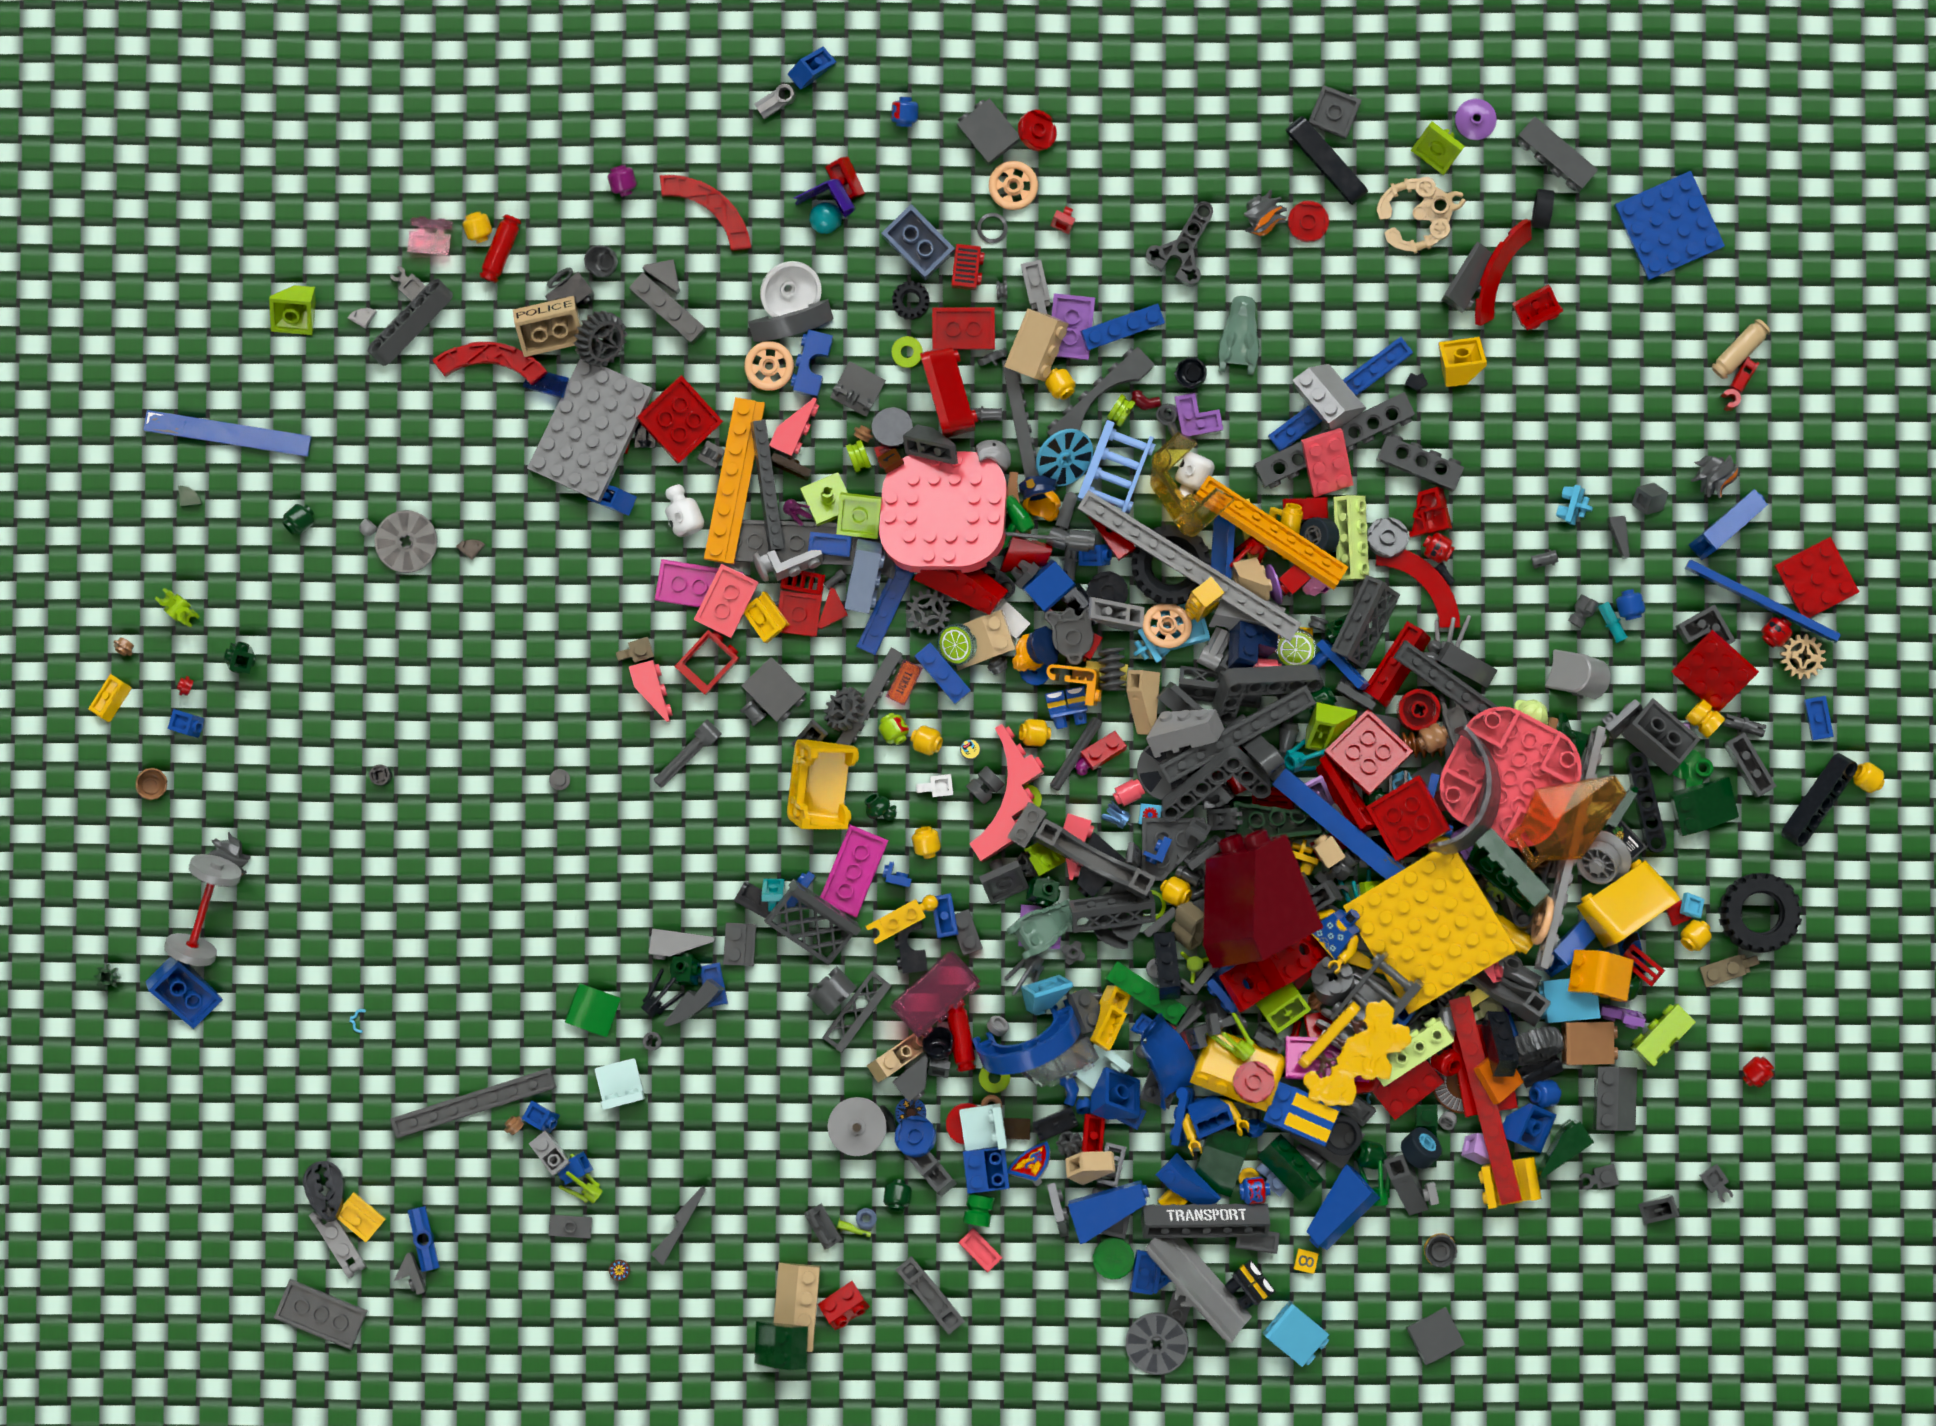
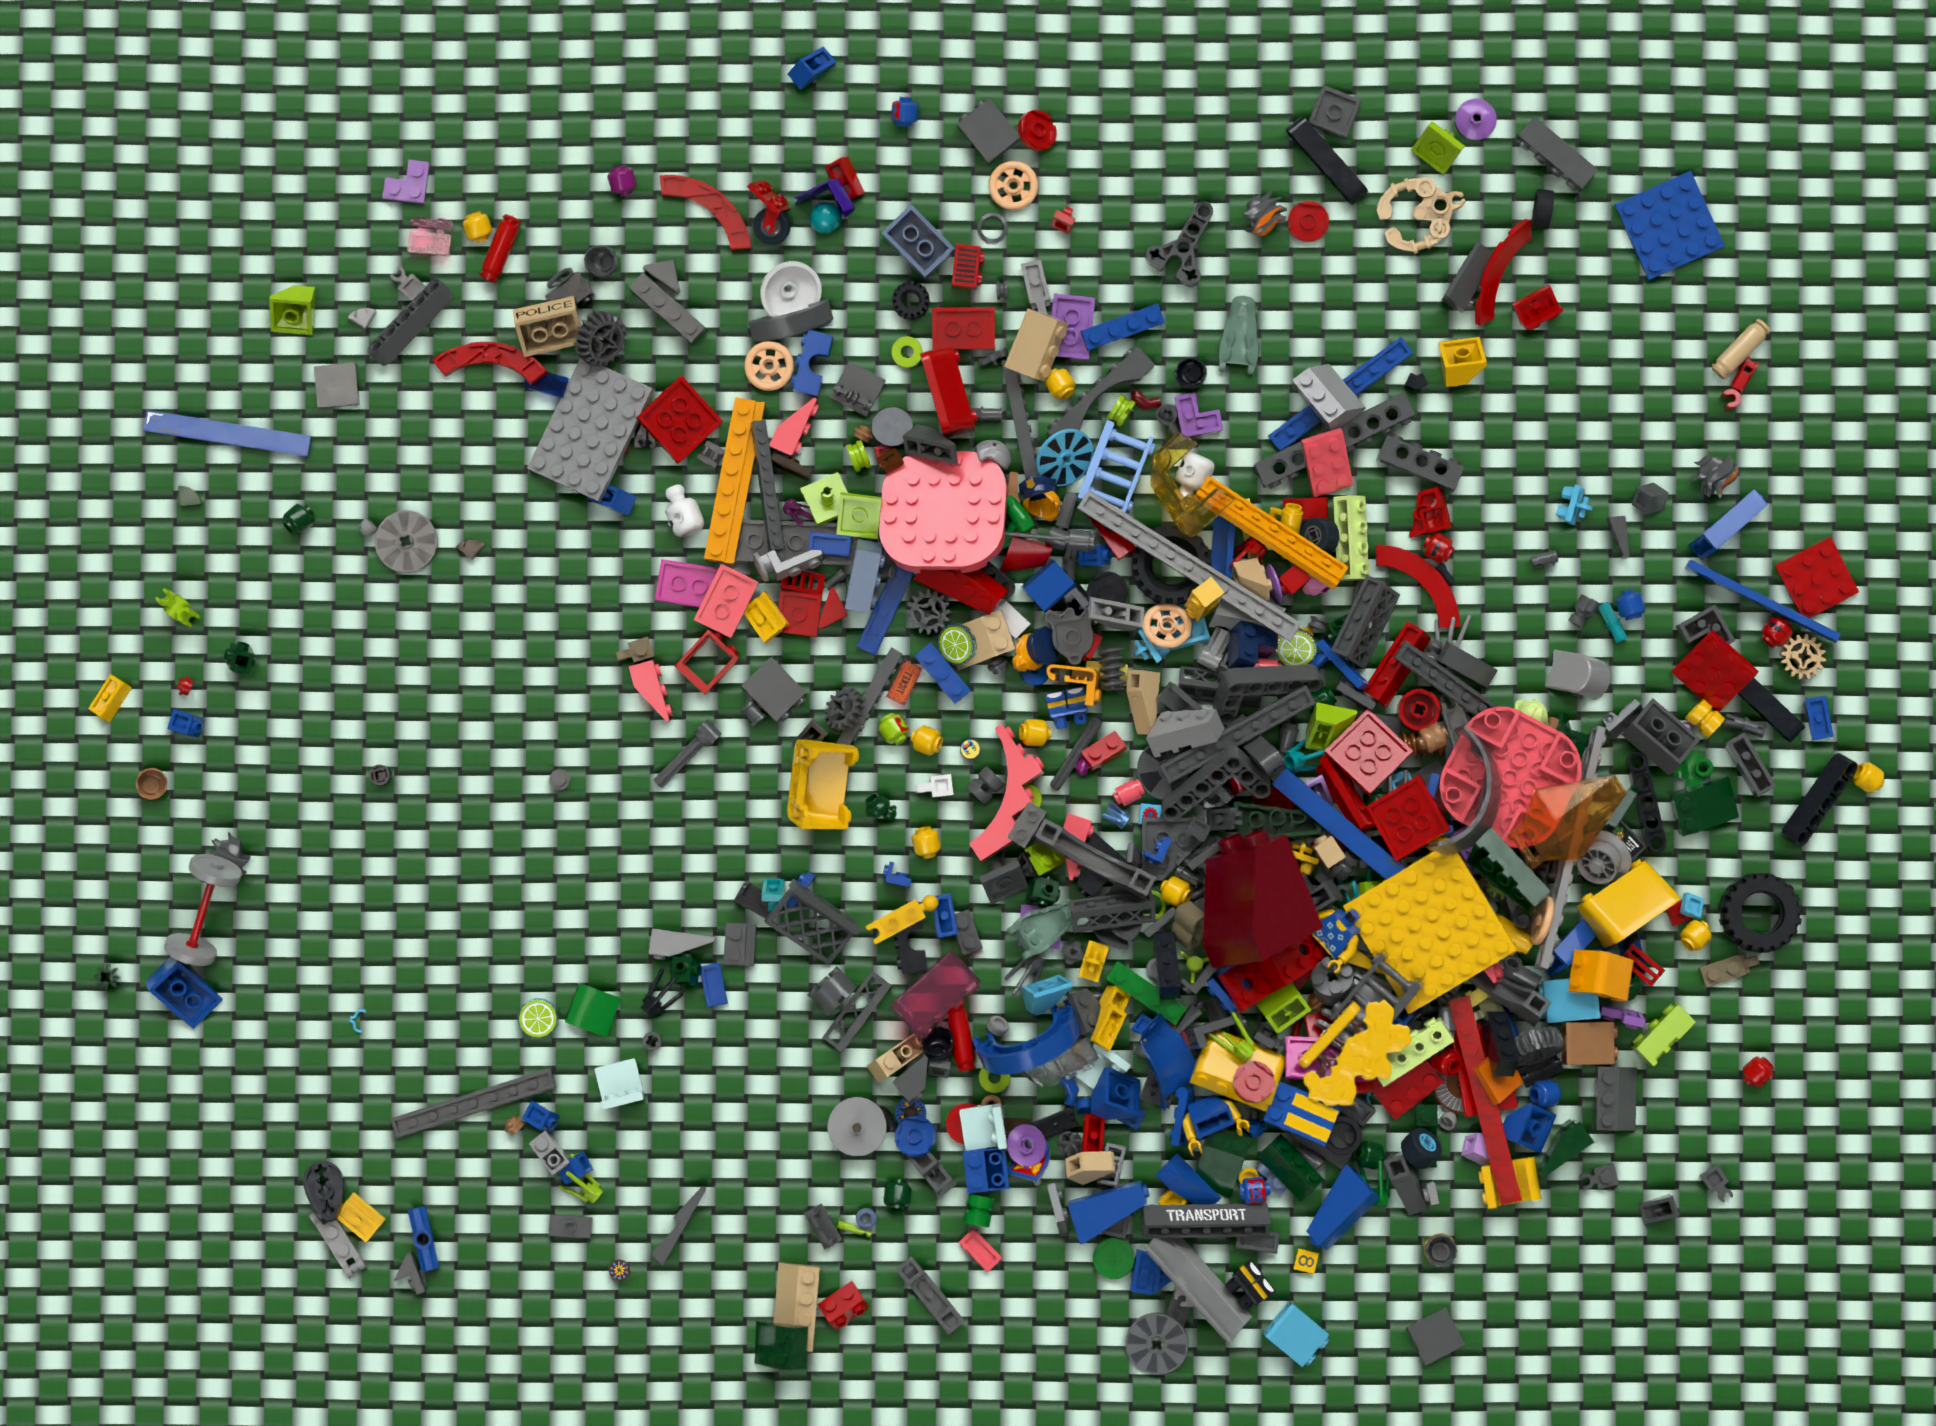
medium nougat plate [114,637,134,656] -> none
dark grey tile [274,1279,368,1350] -> none
dark grey slope [664,979,725,1027] -> none
light grey piece [755,84,796,120] -> none
dark pink tile [820,825,889,918] -> none
dark grey tile [1011,560,1040,589] -> none
dark grey plate [1204,1013,1223,1036] -> none
tile [1367,517,1409,558] -> none
none -> tile [314,363,360,409]
none -> medium lavender plate [382,160,430,204]
none -> lime tile [517,998,559,1040]
none -> plate [747,180,791,245]
none -> medium lavender dish [1007,1124,1046,1166]
none -> yellow hips [1078,940,1109,982]
none -> black beam [1738,678,1805,743]

